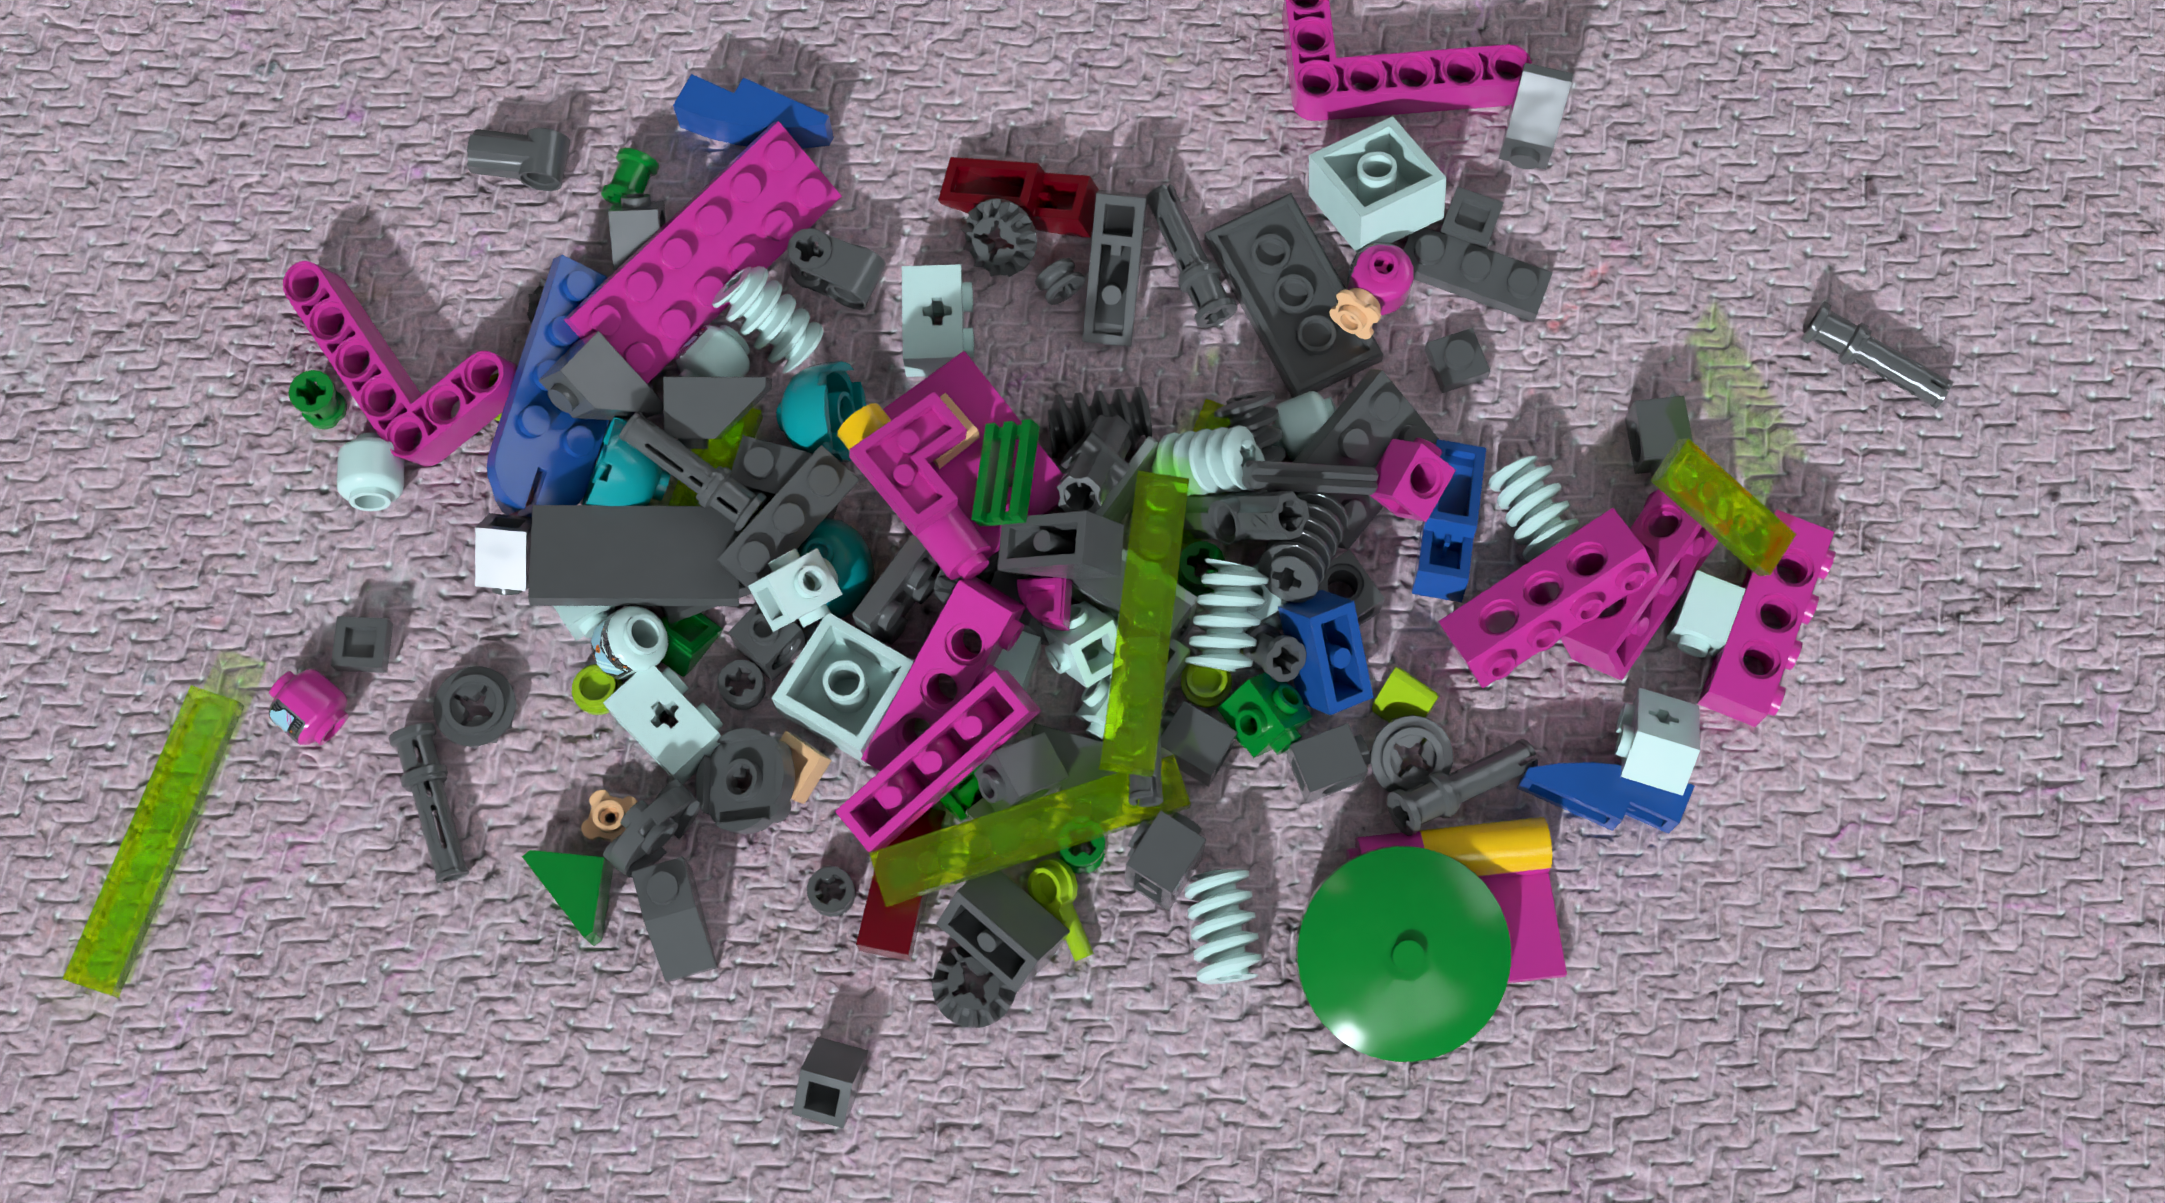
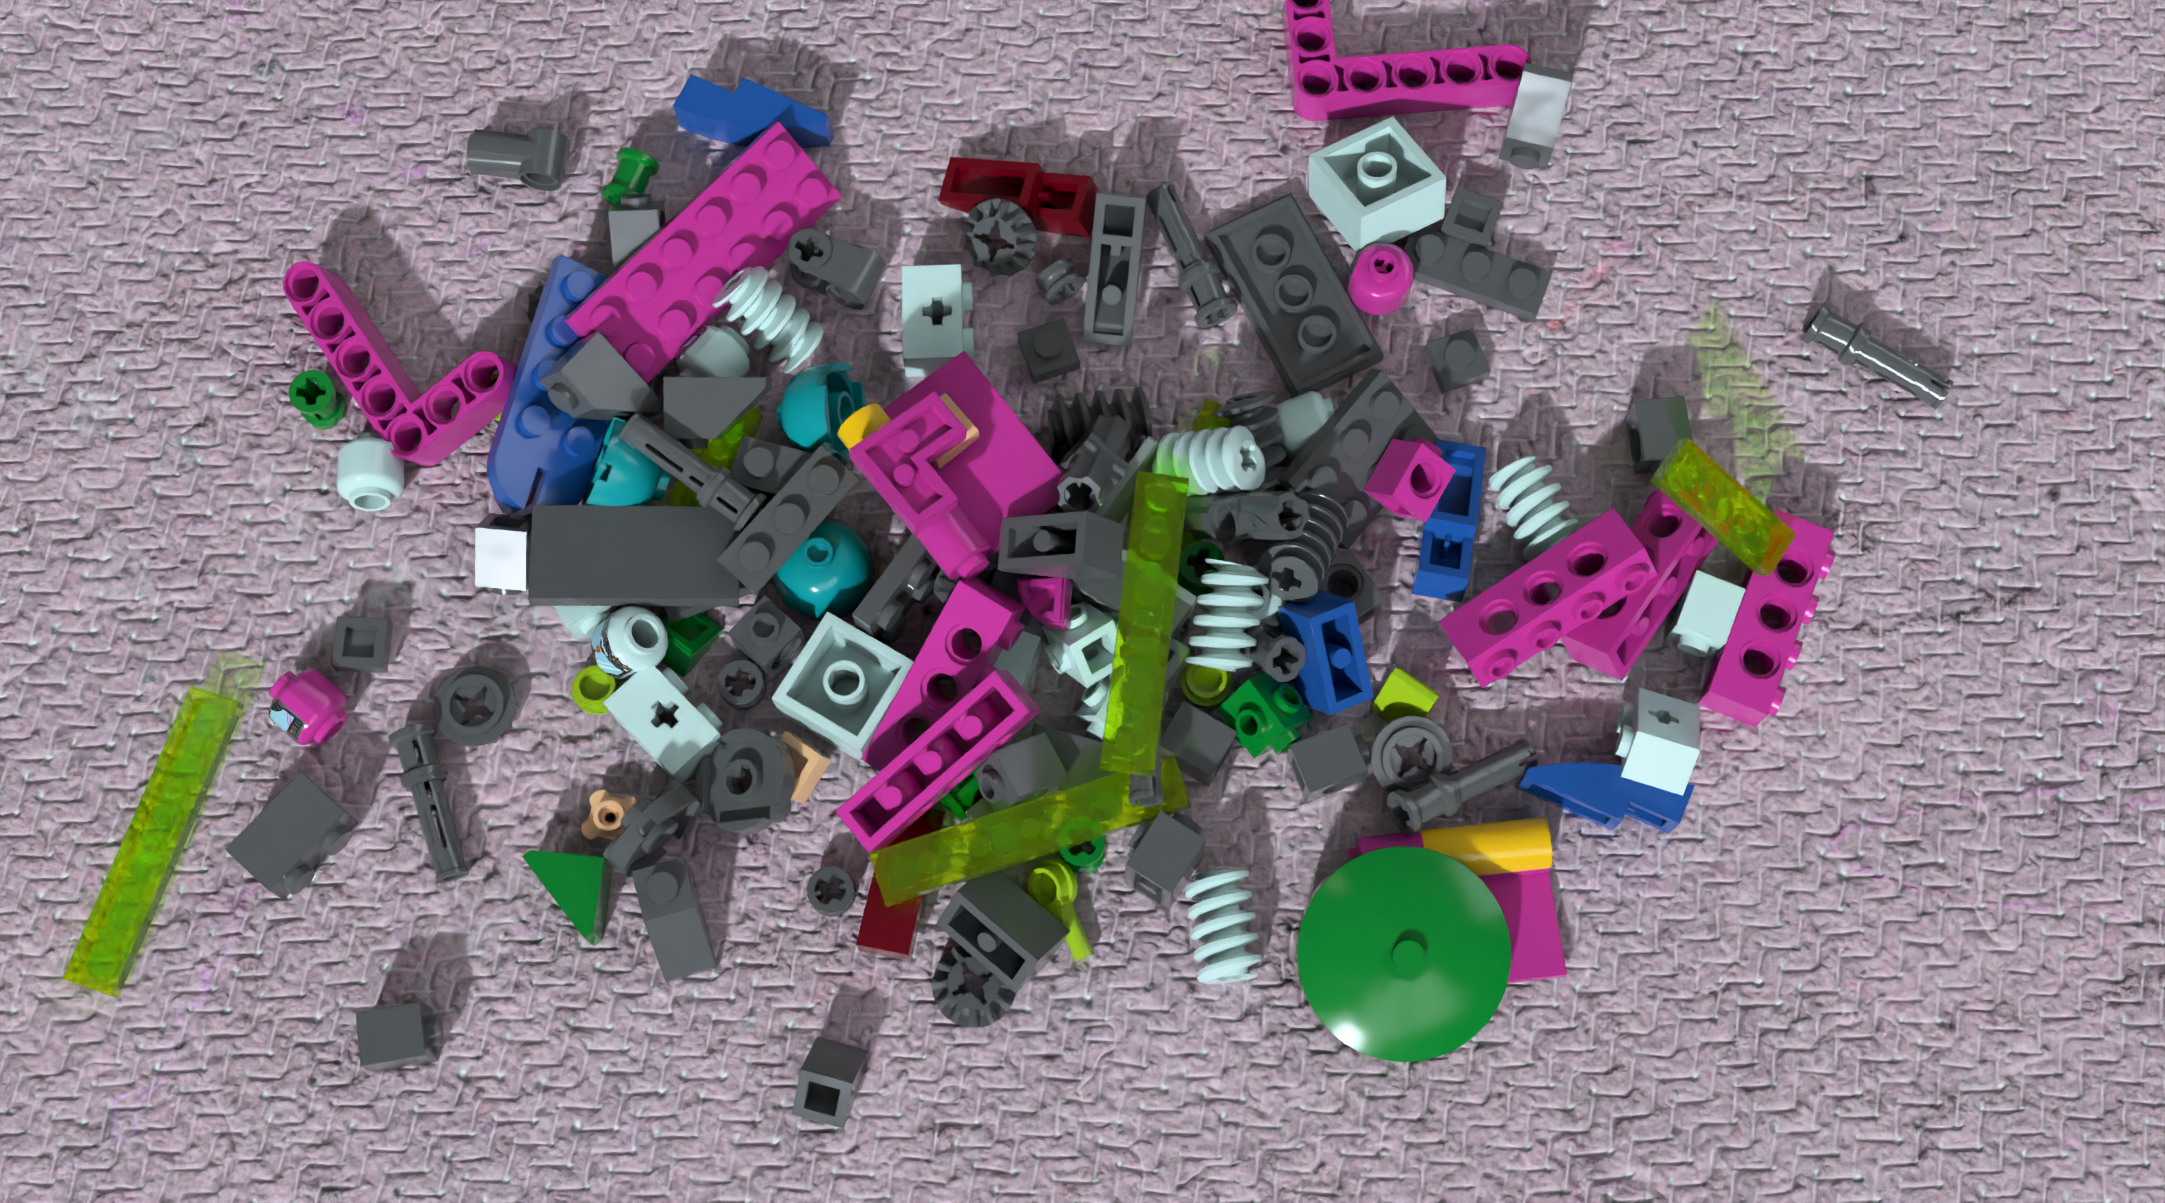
light aqua brick [748,548,842,632] -> none
green tile [971,419,1040,527] -> none
dark grey axle [1242,460,1379,495] -> none
light nougat plate [1329,288,1381,339] -> none
none -> dark grey brick [225,772,359,900]
none -> dark grey brick [356,1002,444,1072]
none -> dark grey plate [1017,318,1080,383]

